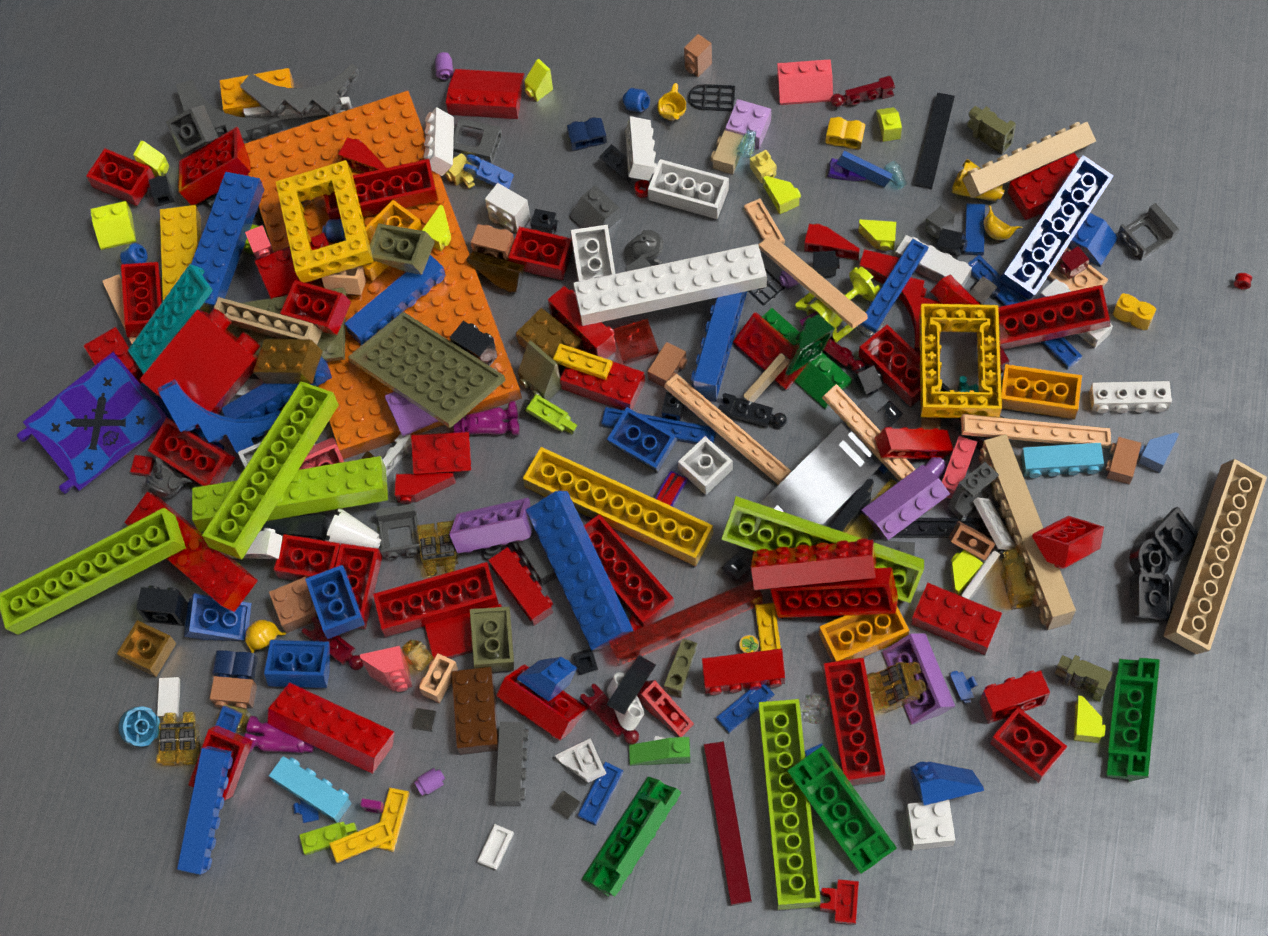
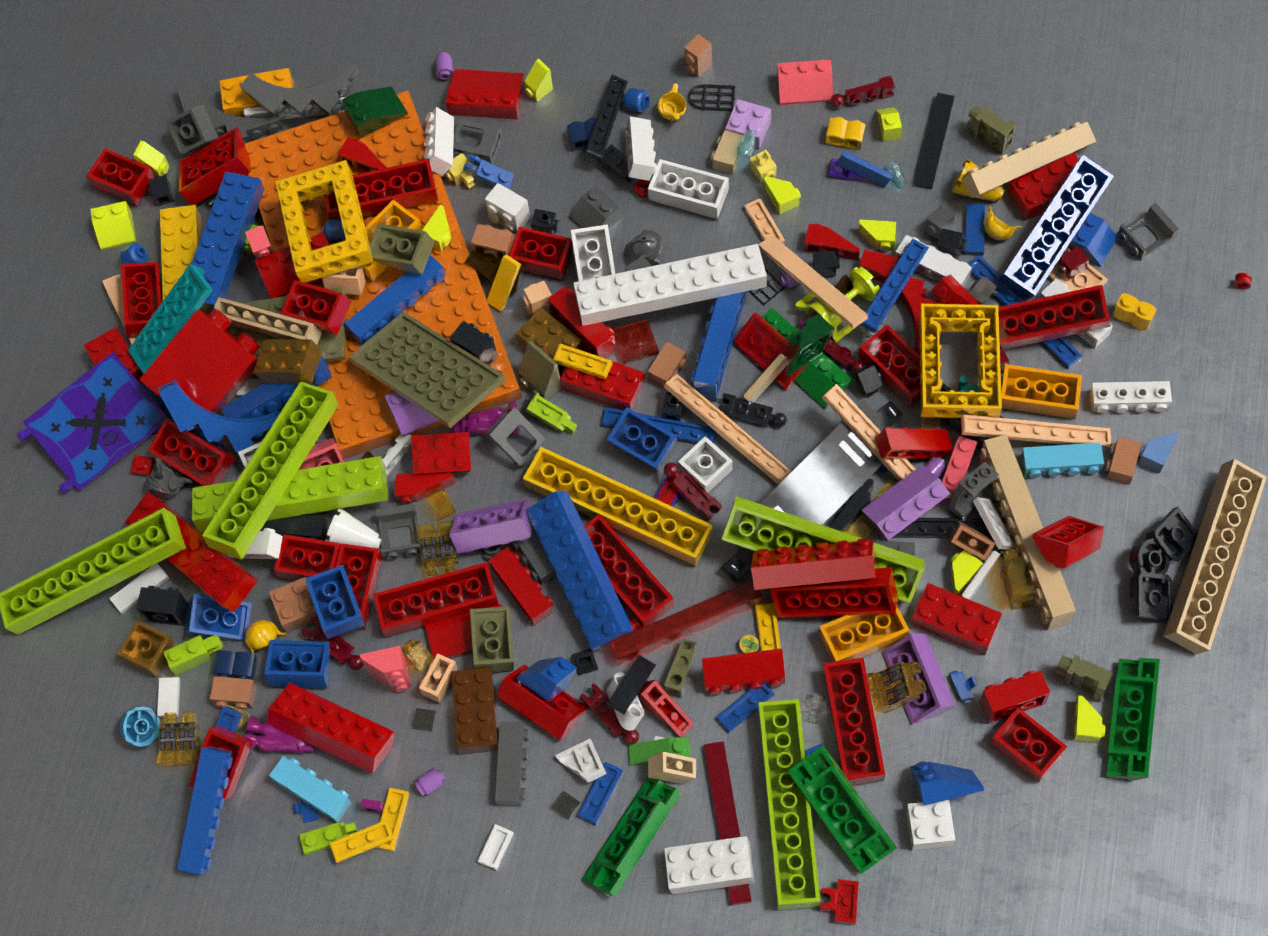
none -> white tile [109,563,169,614]
none -> lime brick [164,635,223,676]
none -> dark green slope [341,86,408,138]
none -> clear yellow brick [427,489,456,521]
none -> window [483,407,545,467]
none -> yellow tile [487,255,521,311]
none -> light nougat brick [523,281,552,316]
none -> black tile [584,74,628,162]
none -> tan brick [648,752,696,784]
none -> dark red plate [664,462,722,522]
none -> white brick [664,836,755,895]
none -> dark brown slope [835,274,853,295]

